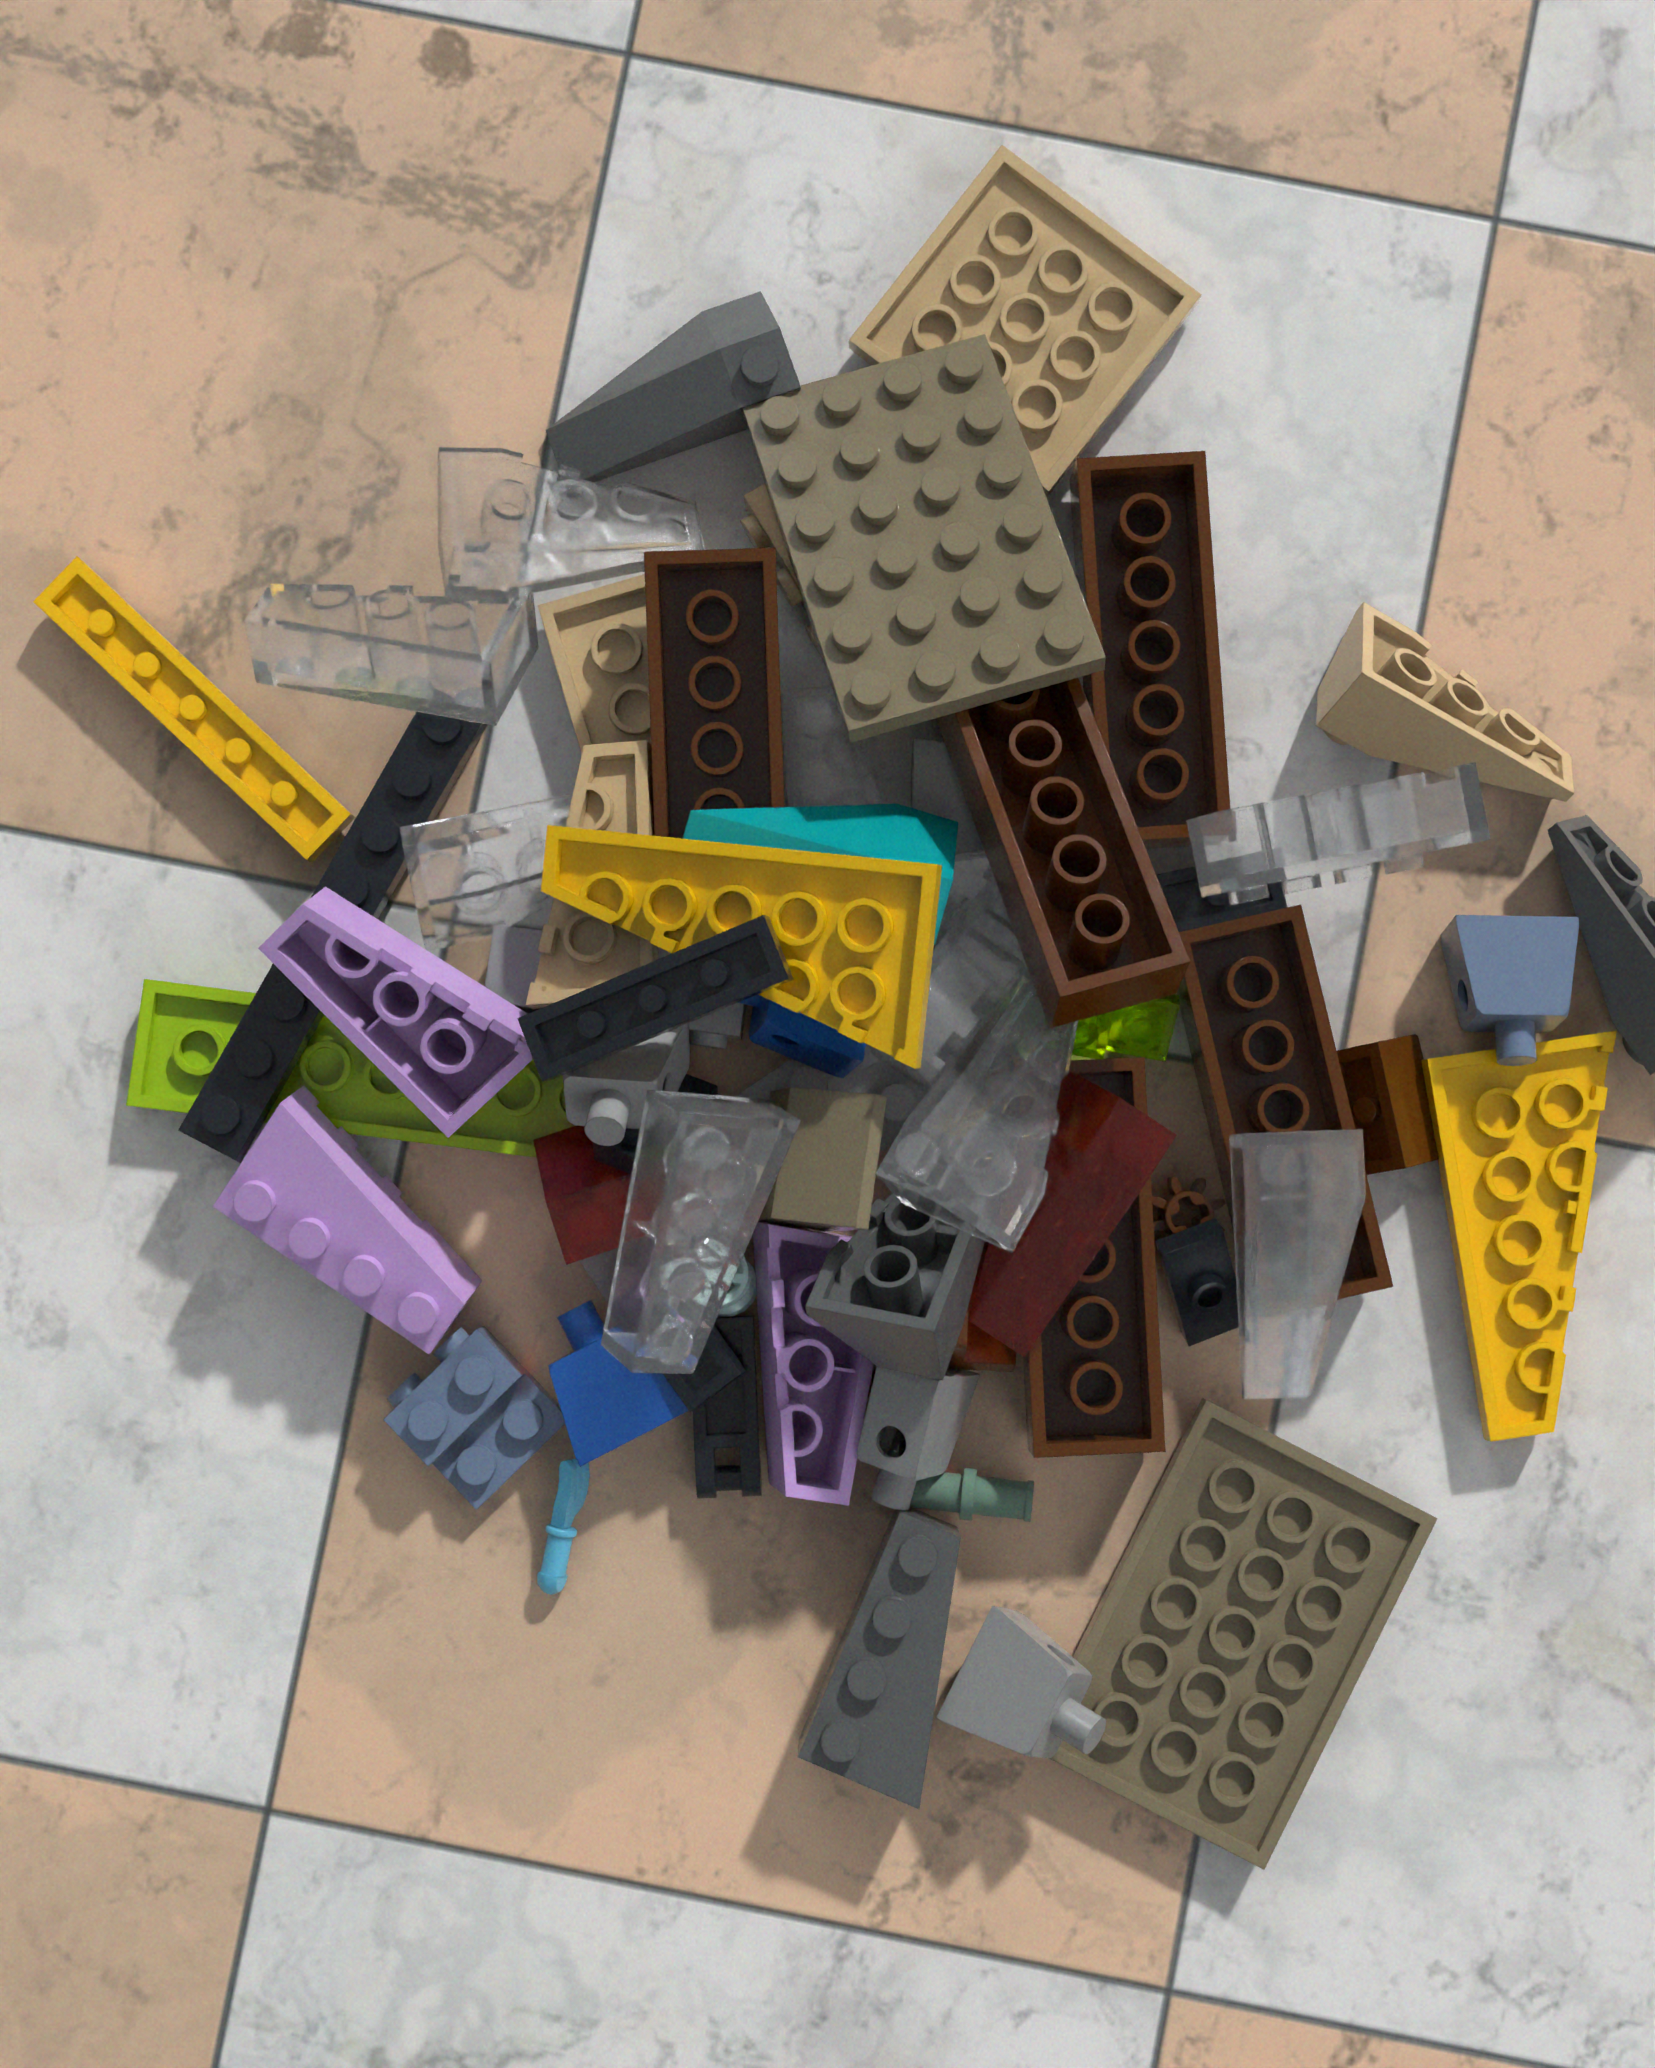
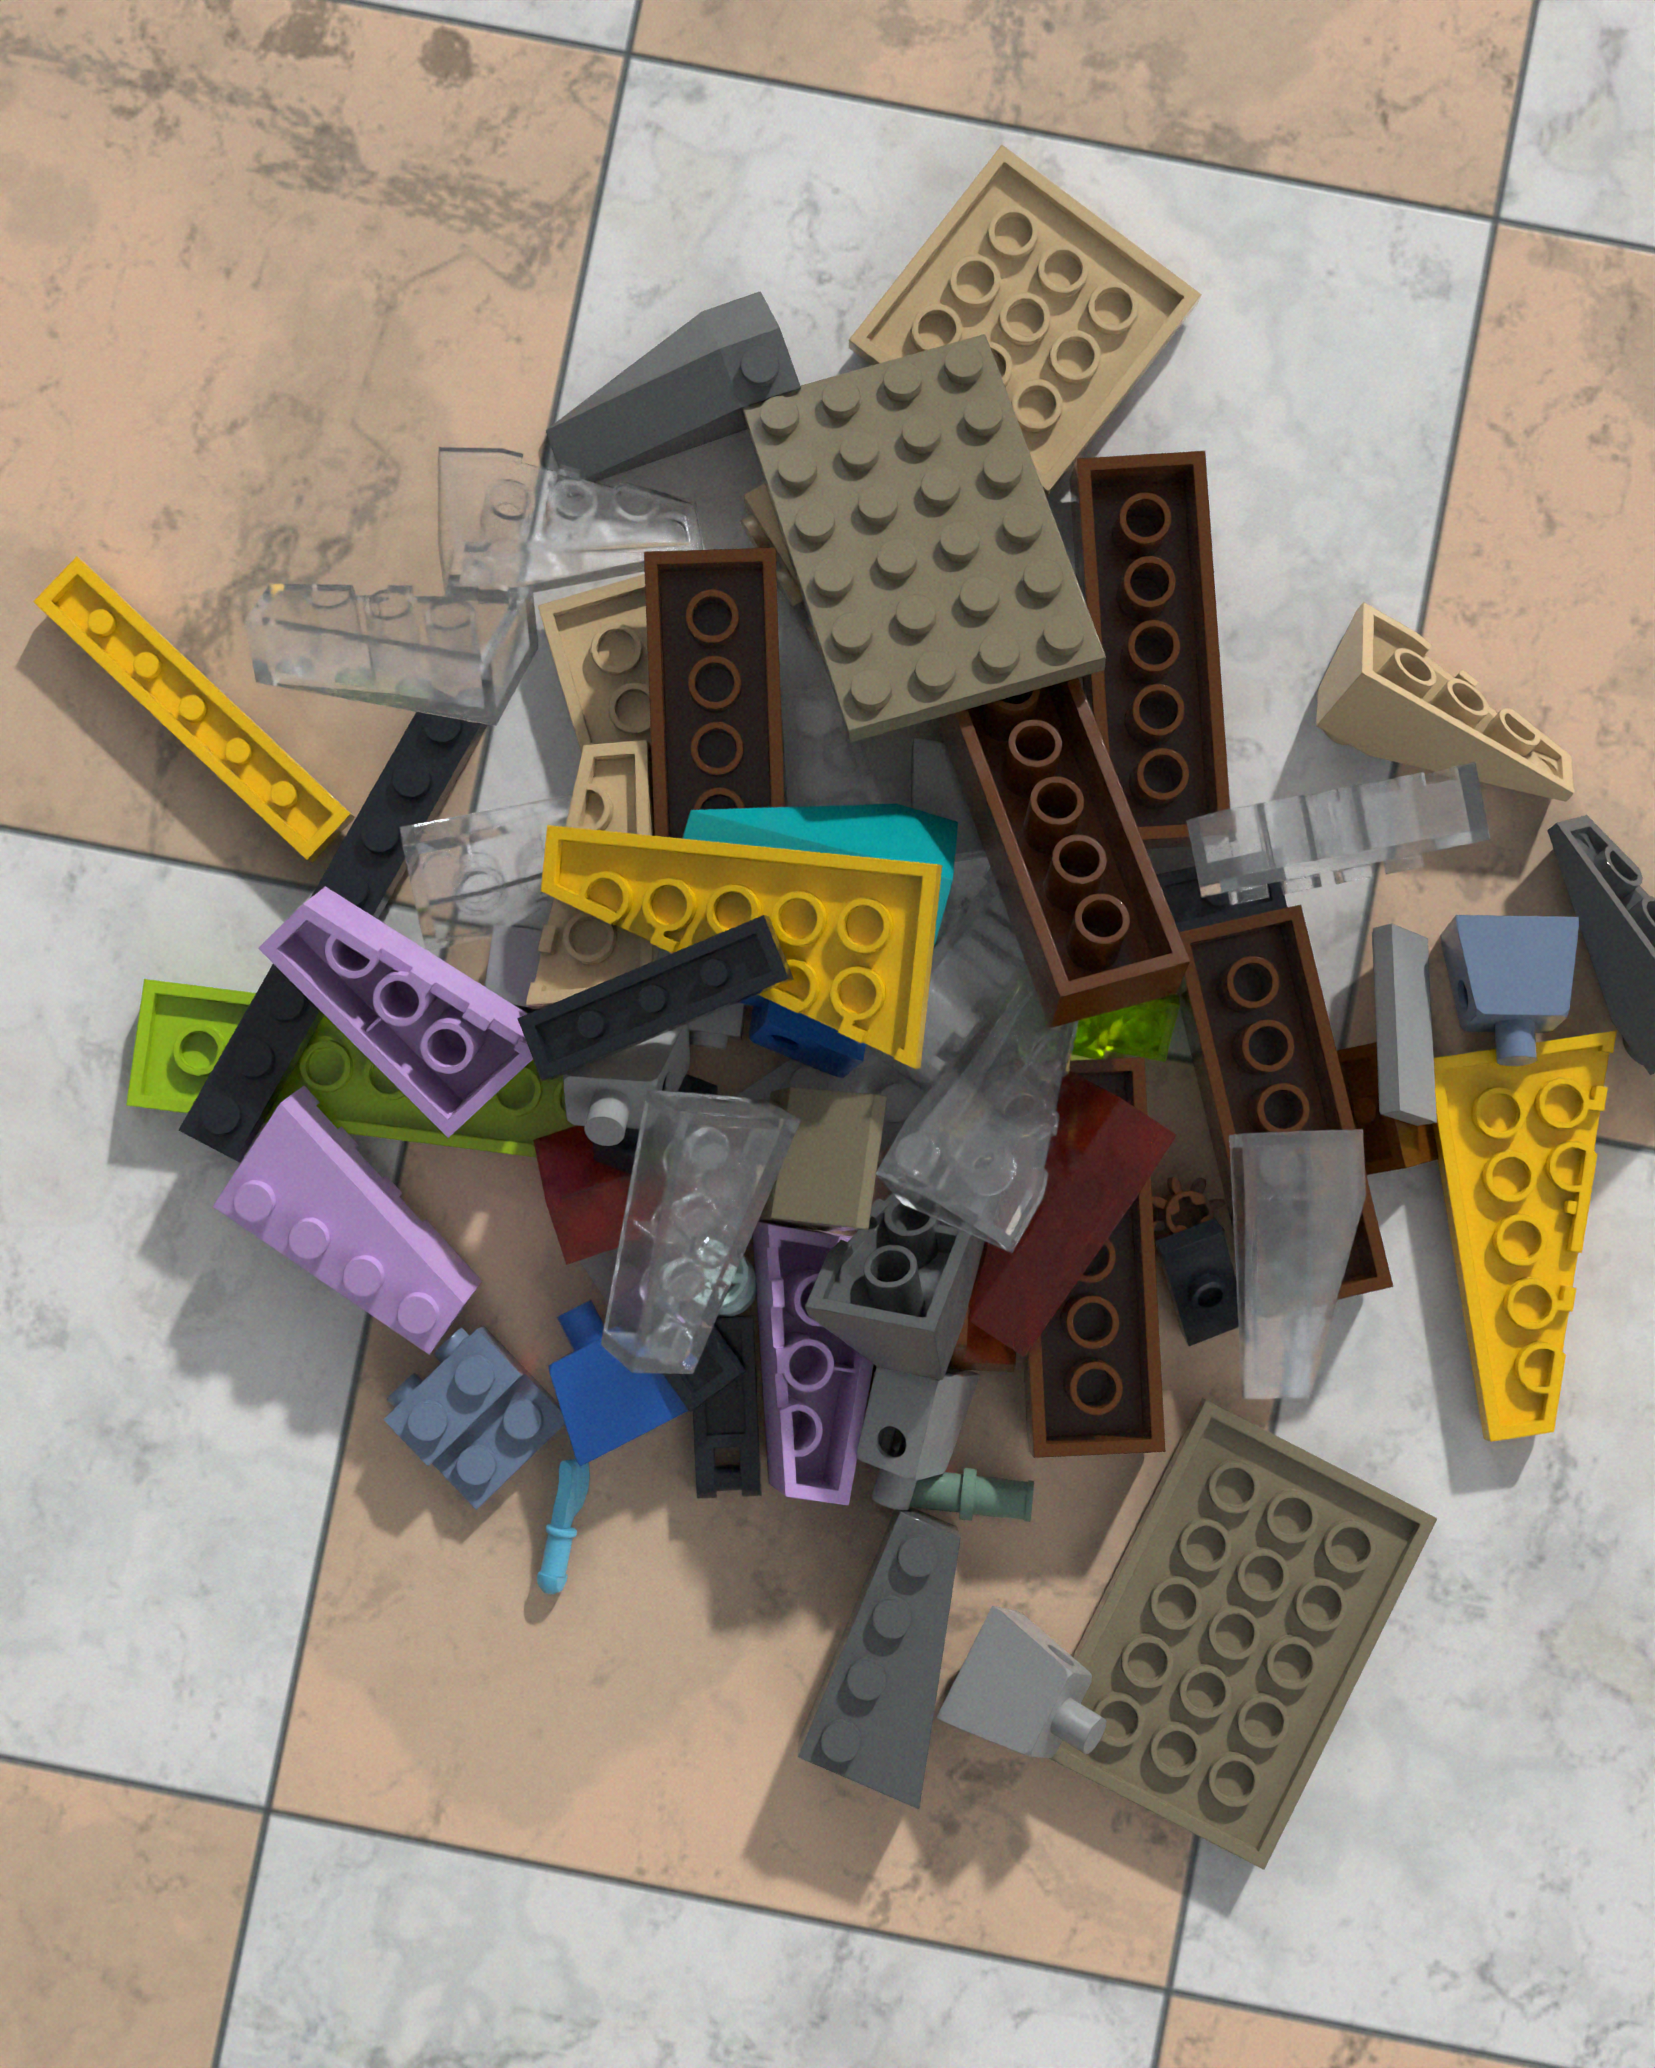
none -> light grey tile [1372,923,1437,1126]

